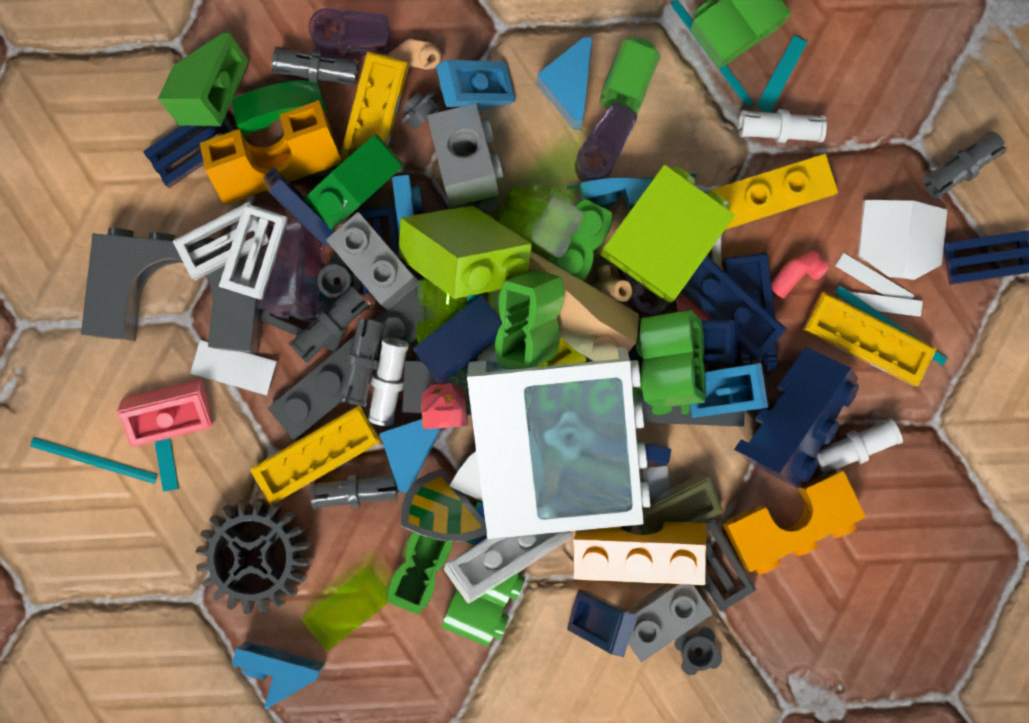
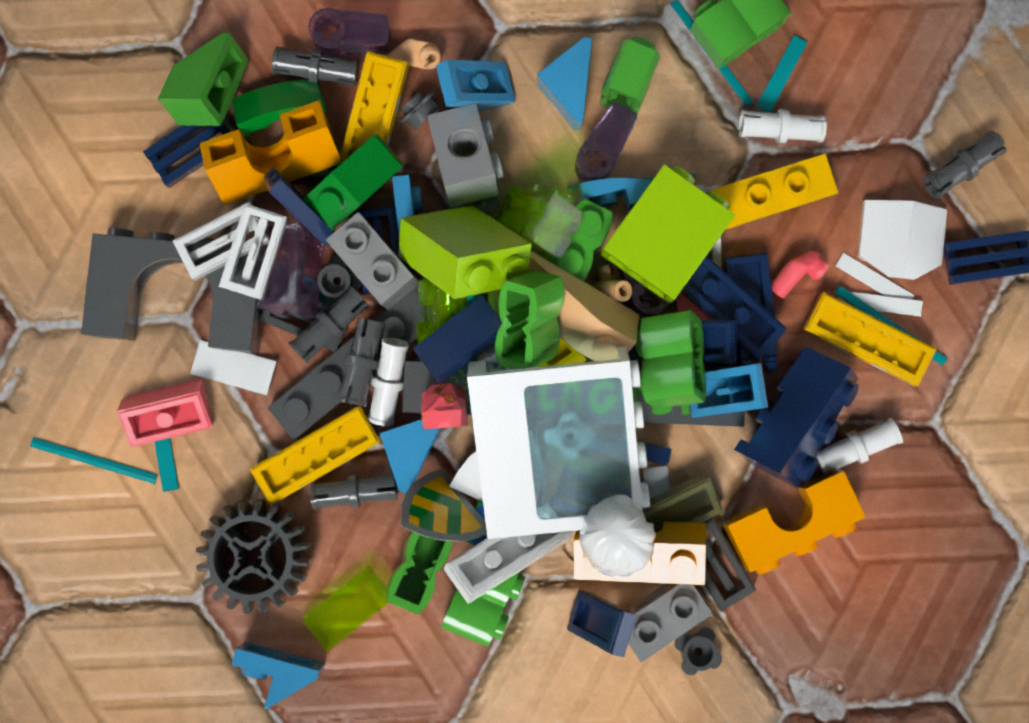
none -> white hair [579,494,656,577]

